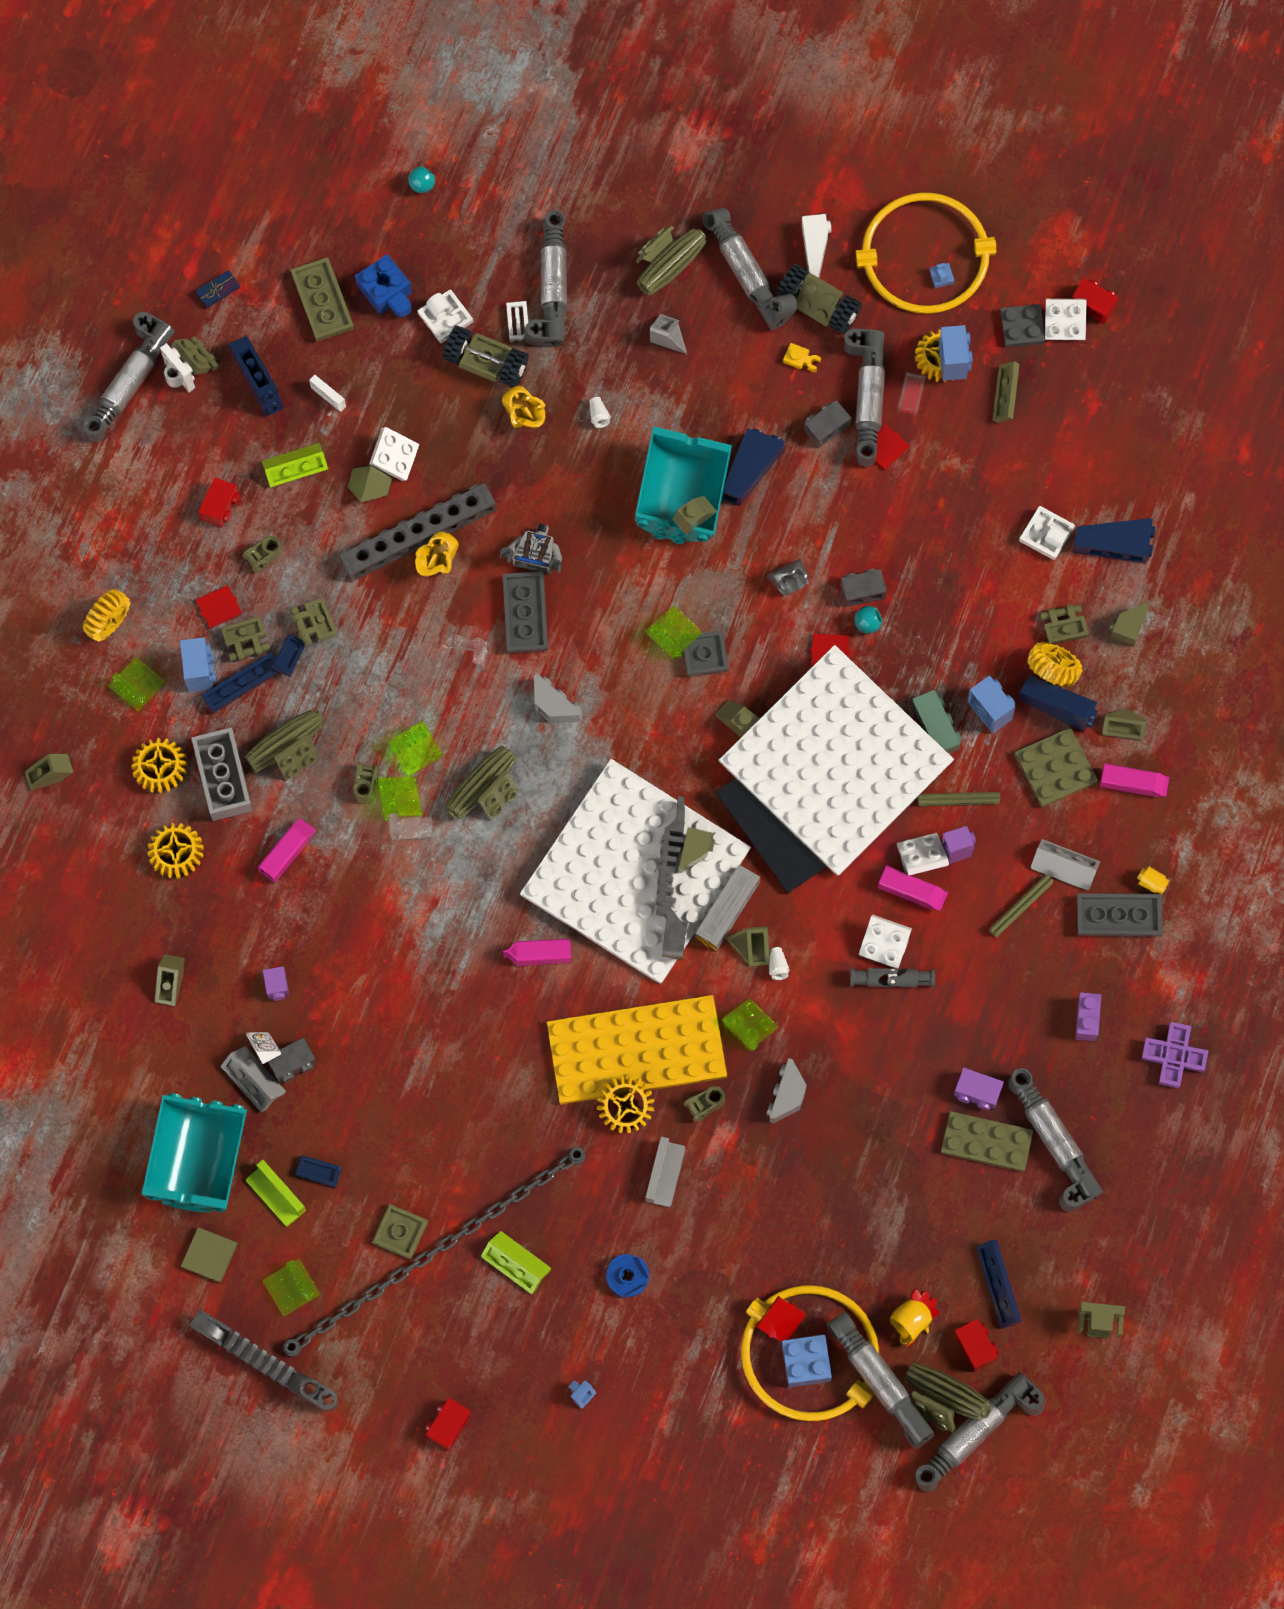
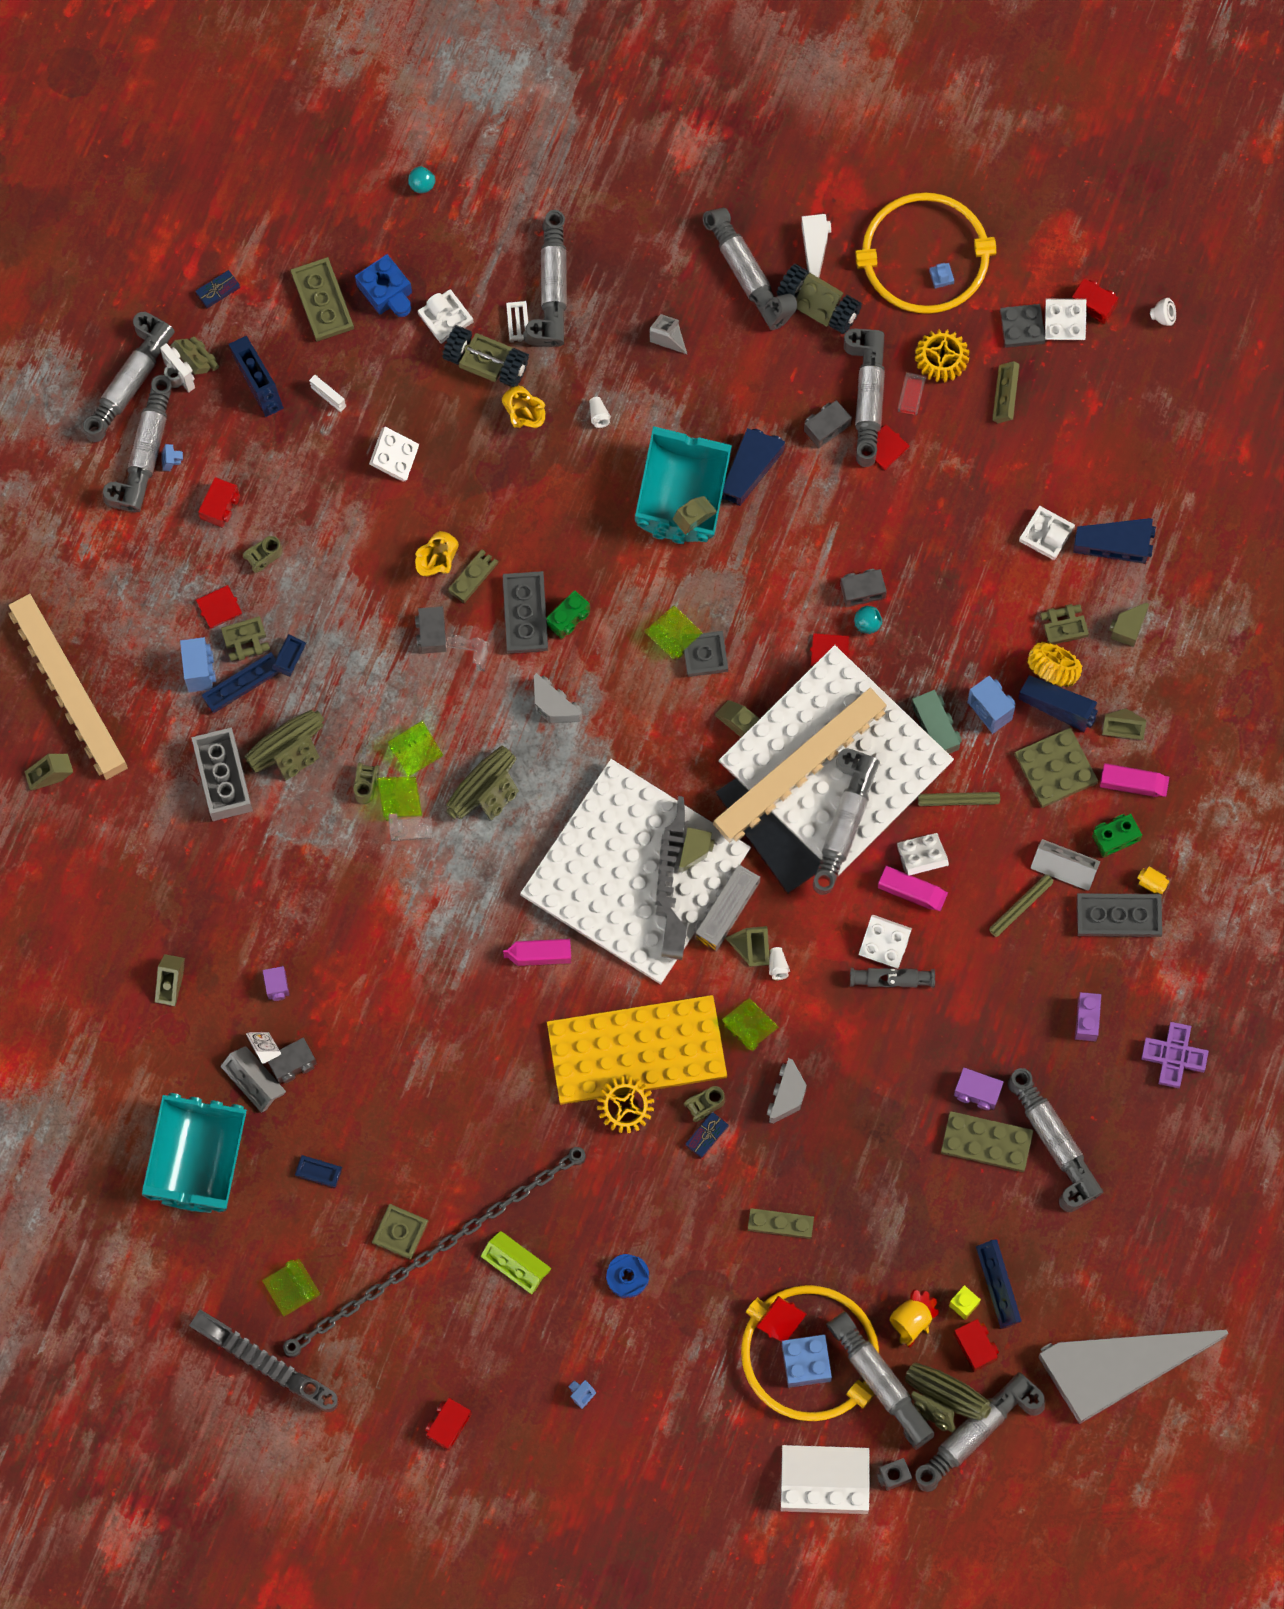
yellow gear [83,589,130,642] -> none
clear neon green hinge [108,657,166,712] -> none
yellow gear [131,738,188,793] -> none
yellow gear [147,823,204,878] -> none
olive tile [181,1227,238,1283] -> none
lime panel [246,1160,306,1227] -> none
dark pink piece [258,818,316,883] -> none
lime panel [262,443,328,488] -> none
olive plate [290,598,338,646] -> none
flat silver brick [340,483,497,582] -> none
olive slope [348,466,392,502] -> none
torso [499,524,562,575] -> none
olive plate [636,225,706,295] -> none
light grey panel [646,1137,685,1208] -> none
flat silver hair [766,559,809,595] -> none
yellow plate [783,343,821,372] -> none
medium blue brick [939,325,973,381] -> none
medium lavender brick [942,826,976,864] -> none
olive panel [1077,1302,1125,1339] -> none
none -> tan brick [8,594,128,780]
none -> piece [103,375,171,512]
none -> medium blue tile [161,444,183,471]
none -> flat silver brick [415,606,447,654]
none -> olive hinge [448,549,499,603]
none -> green brick [546,590,590,639]
none -> dark blue tile [685,1112,729,1158]
none -> tan brick [713,687,887,843]
none -> olive plate [748,1208,814,1239]
none -> white slope [781,1445,869,1514]
none -> piece [812,748,880,895]
none -> flat silver brick [877,1458,912,1491]
none -> neon yellow brick [949,1285,981,1320]
none -> light grey slope [1038,1330,1229,1424]
none -> green brick [1092,814,1142,858]
none -> white brick [1150,298,1176,326]

